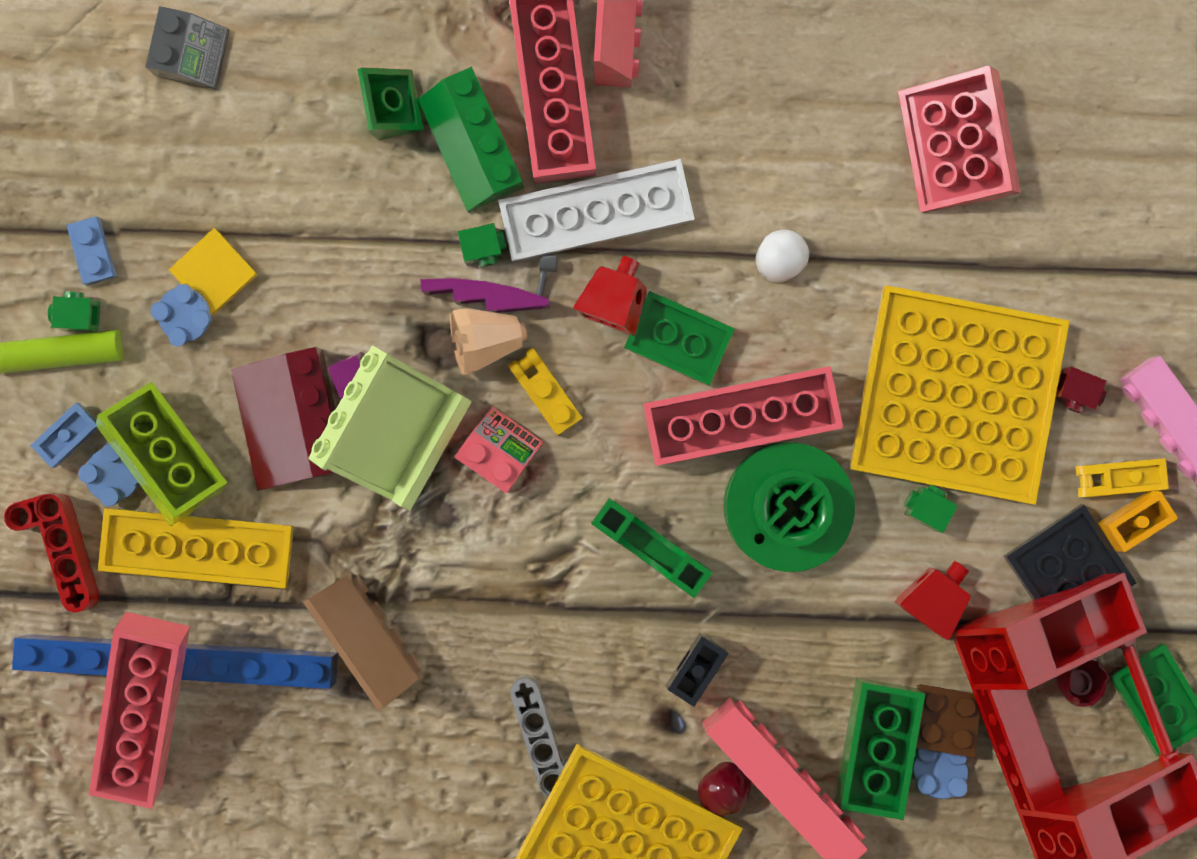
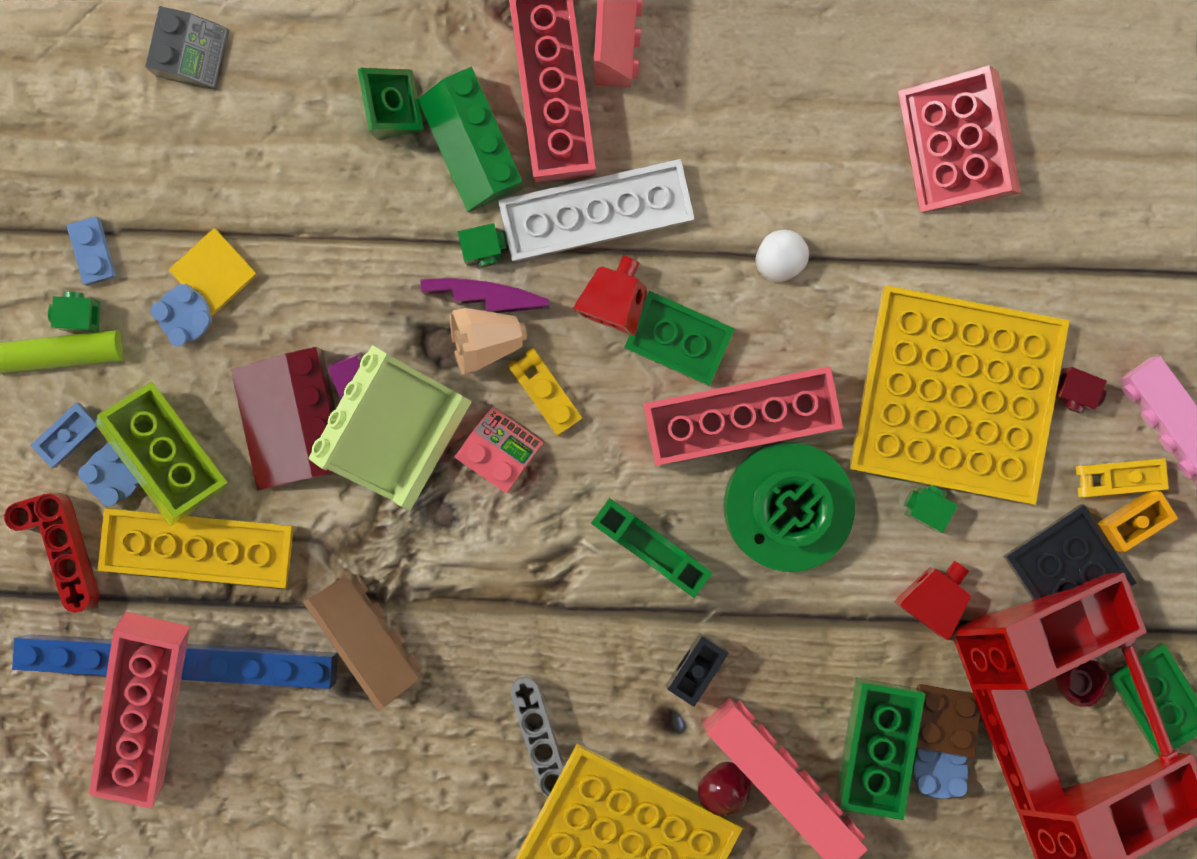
dark grey hand [536,255,557,297] -> none

